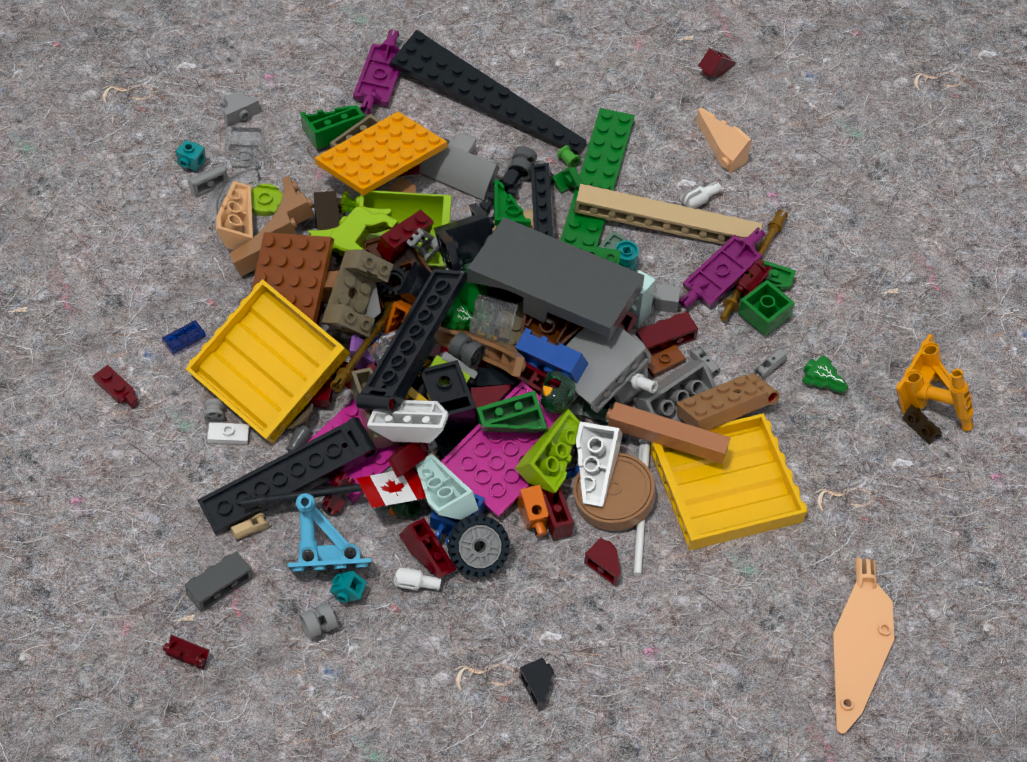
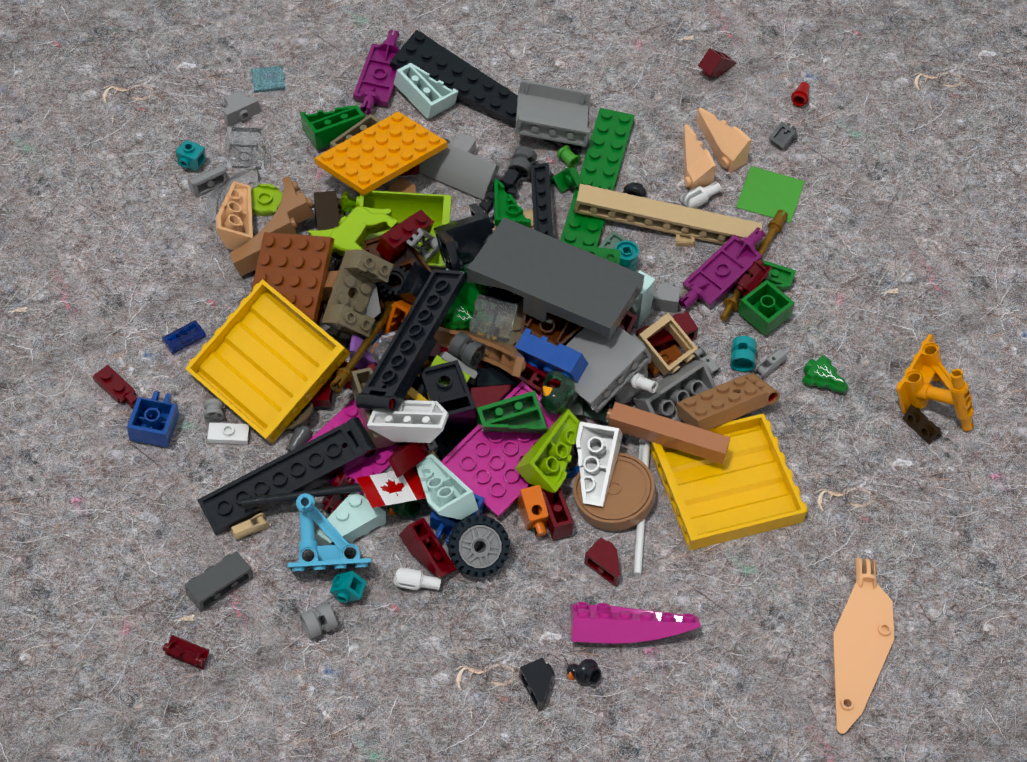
none -> blue hinge [127,391,179,448]
none -> clear light blue piece [251,66,285,93]
none -> light aqua wedge [315,492,386,546]
none -> light aqua wedge [394,63,458,119]
none -> light grey panel [515,80,591,147]
none -> black animal [567,659,602,685]
none -> dark pink wedge [571,602,700,644]
none -> black animal [623,182,647,198]
none -> tan window [638,313,698,376]
none -> tan tile [675,234,695,247]
none -> light nougat wedge [683,124,716,190]
none -> teal wheel [730,336,757,372]
none -> bright green sticker [736,166,805,223]
none -> dark grey bracket [769,122,798,150]
none -> red cone [791,82,810,107]

